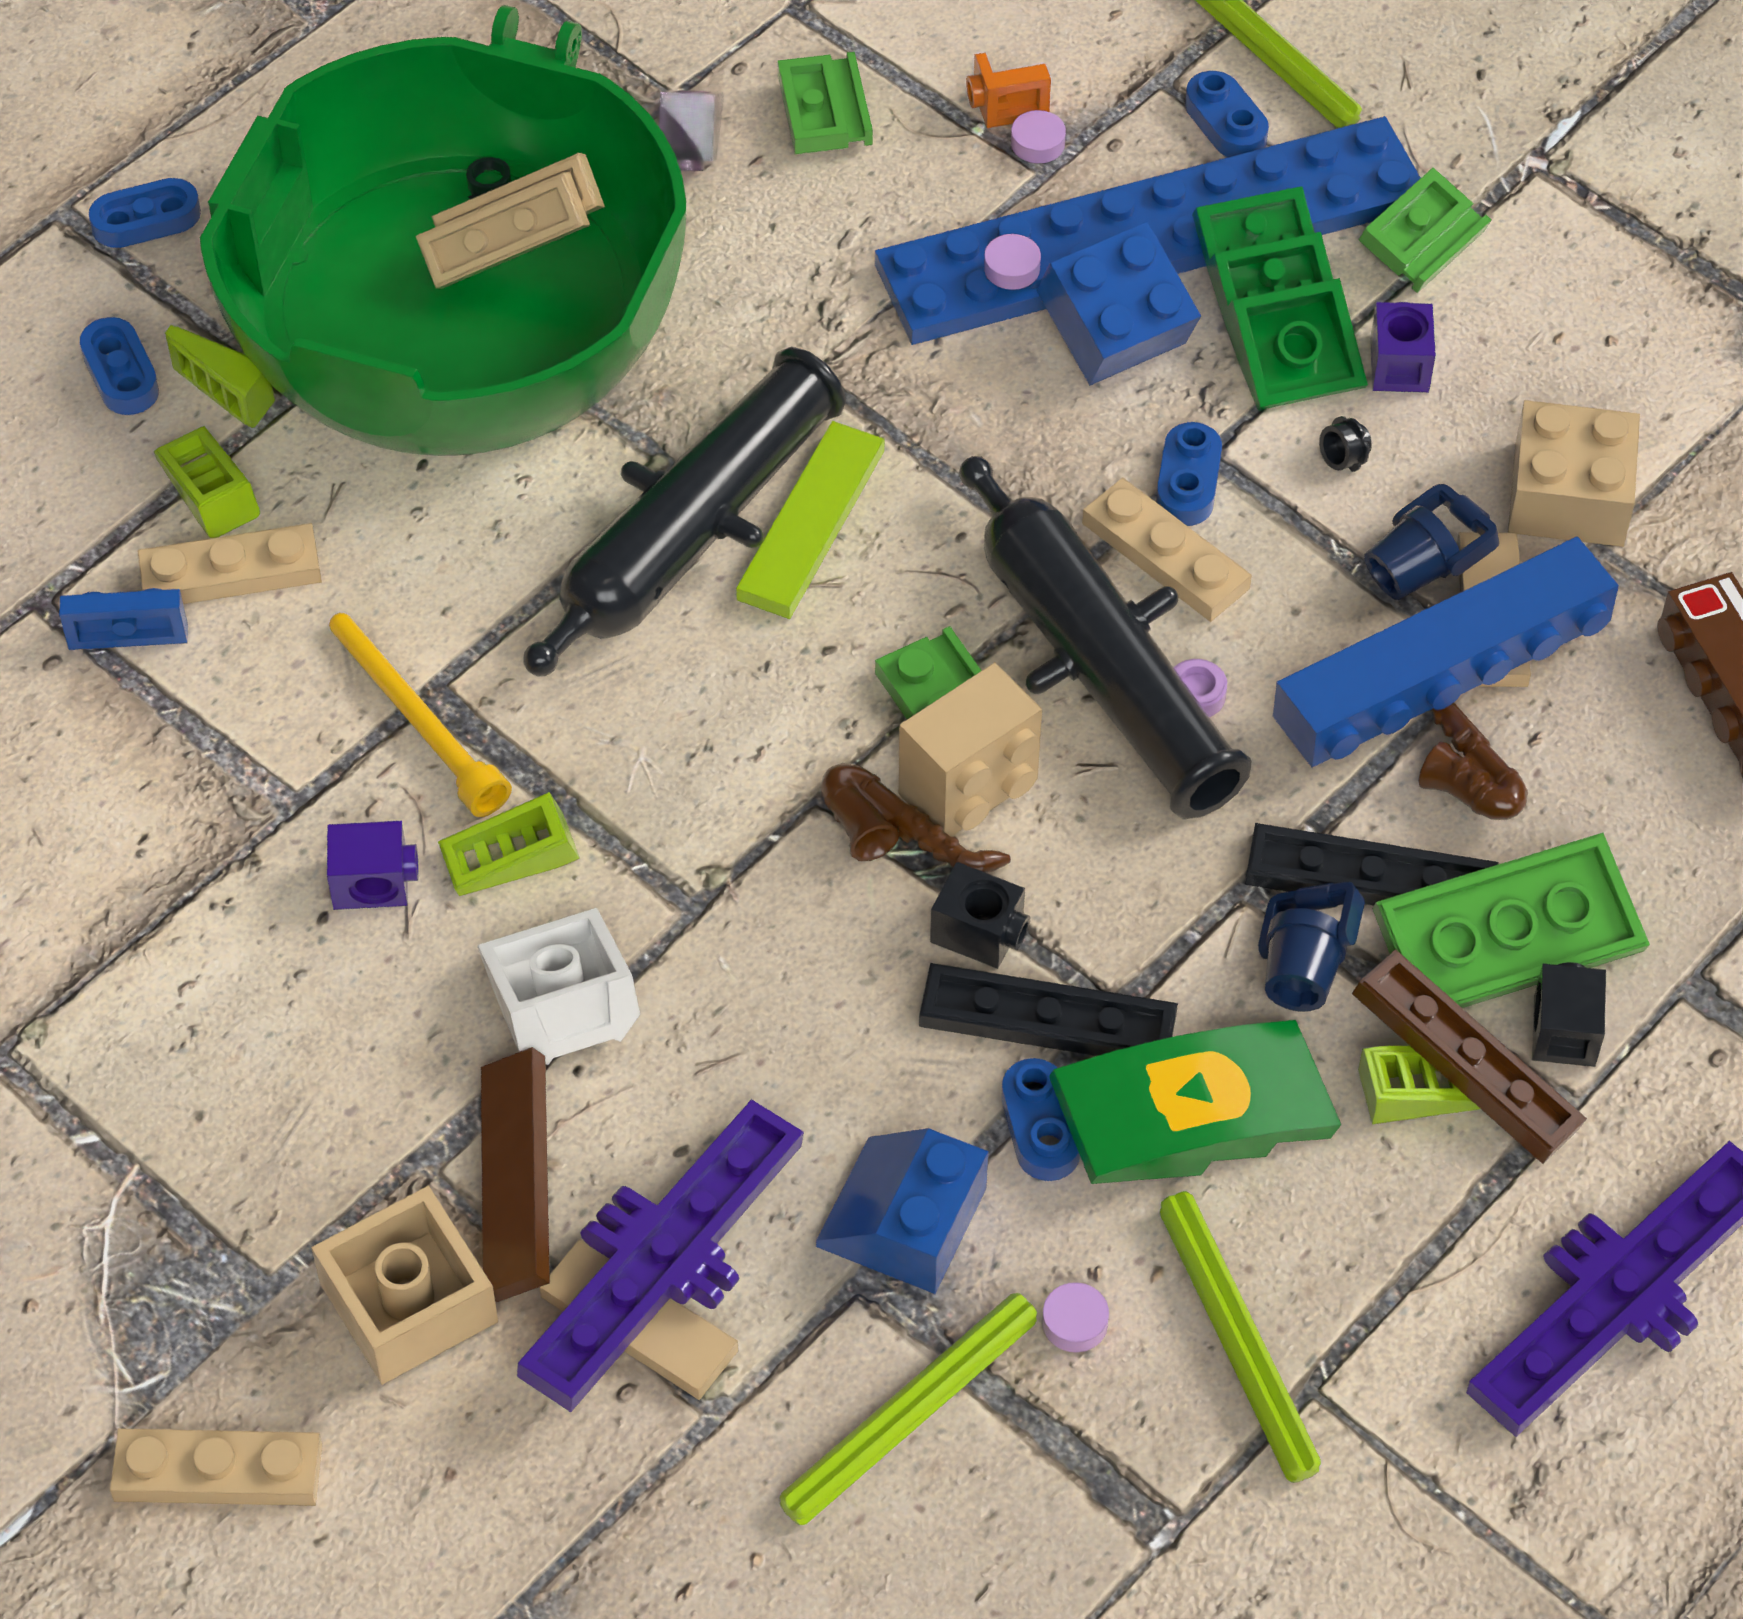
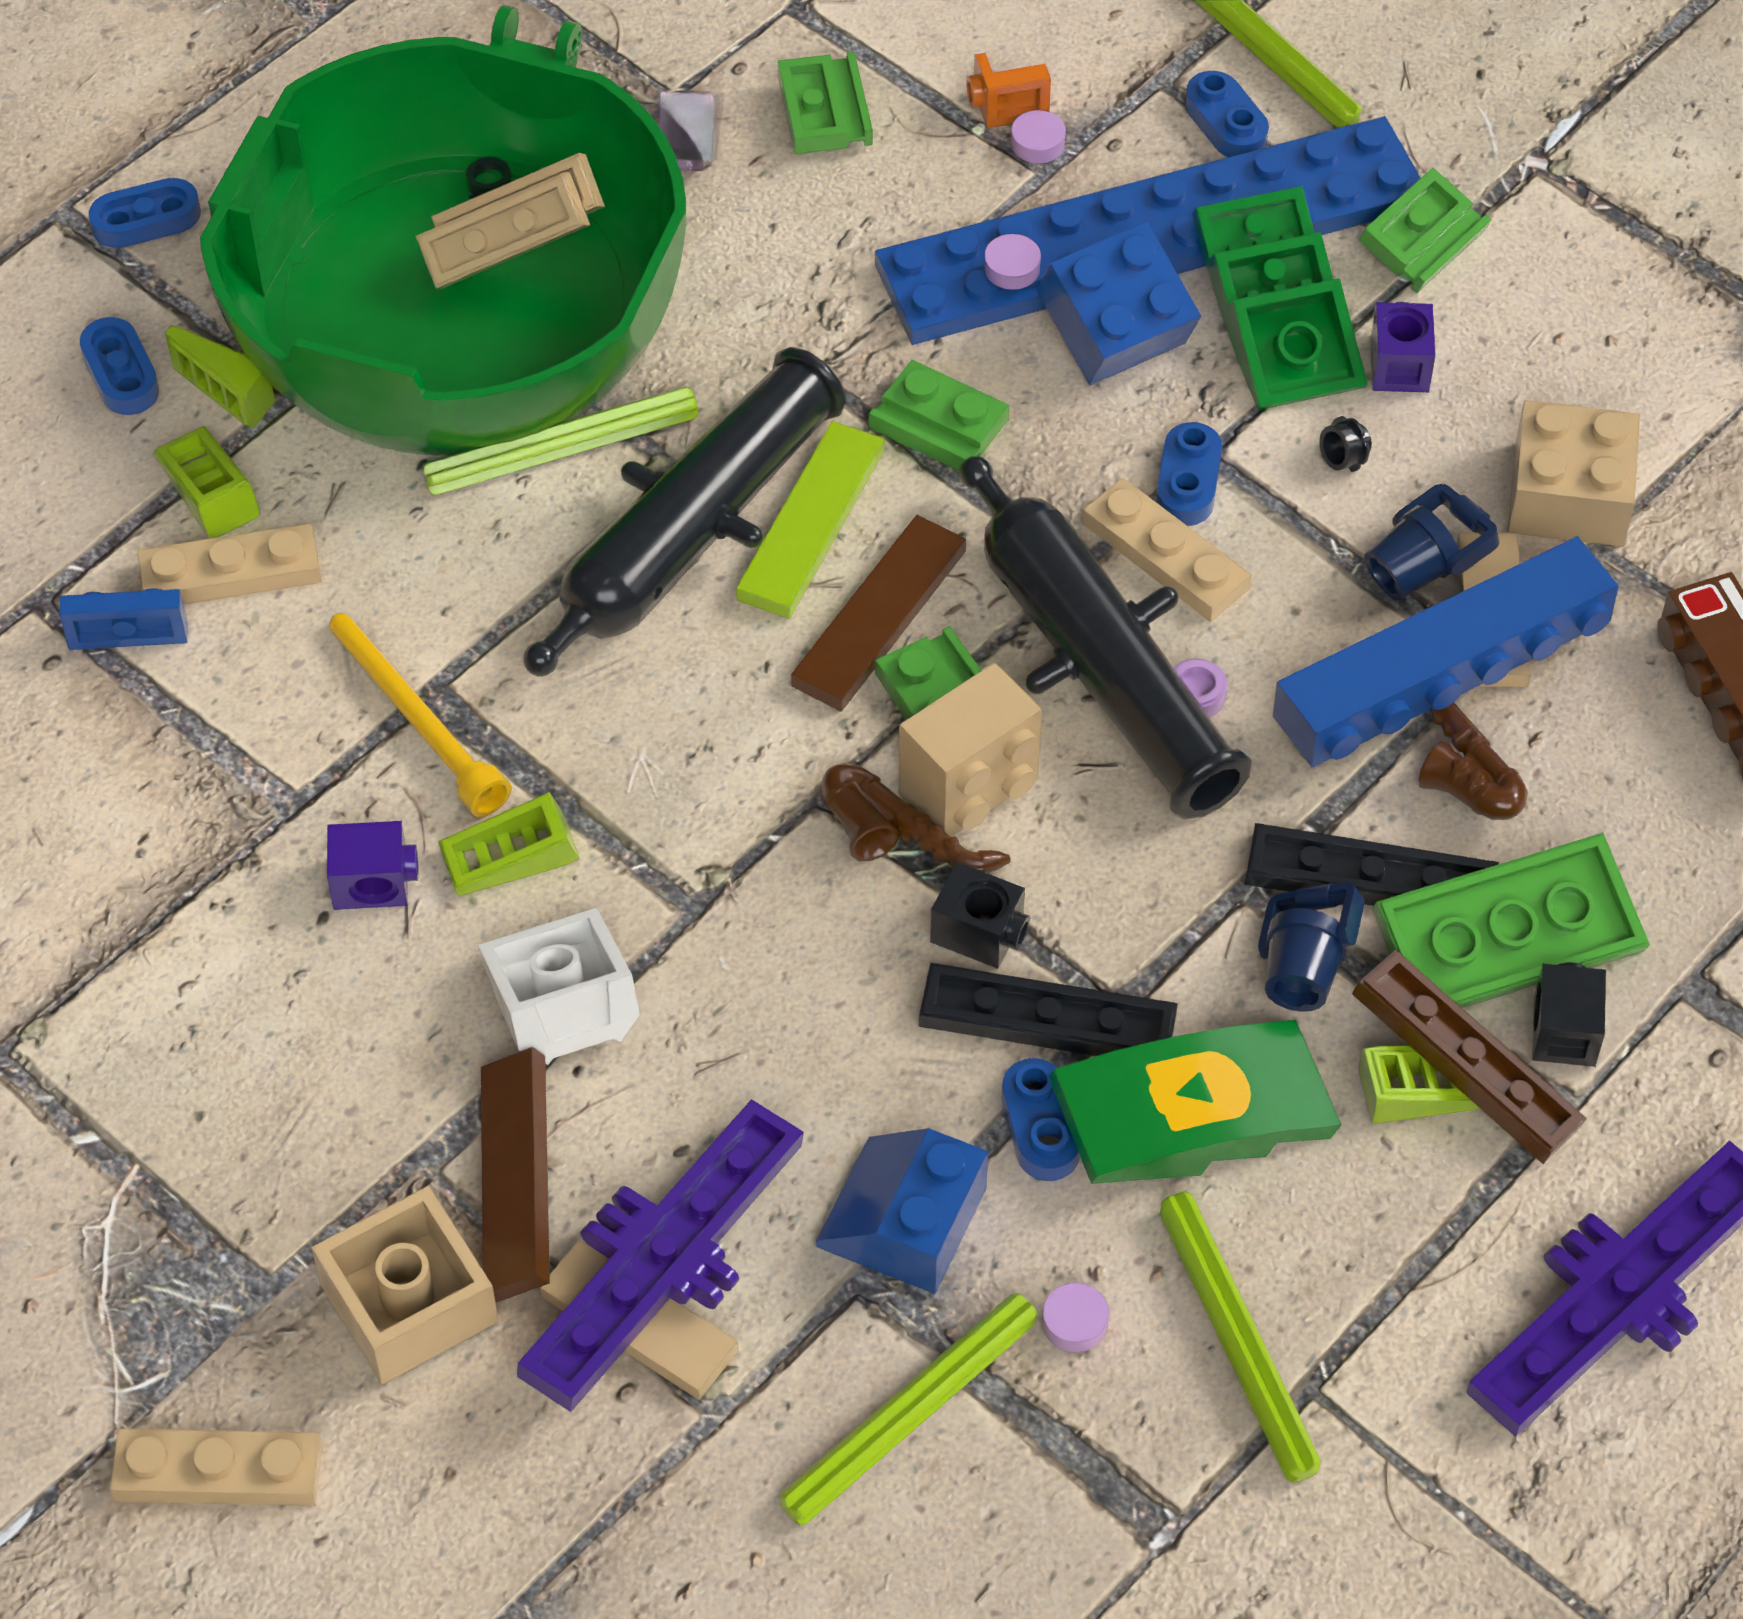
none -> lime axle [423,387,698,495]
none -> reddish brown tile [791,515,966,712]
none -> bright green plate [869,359,1009,471]

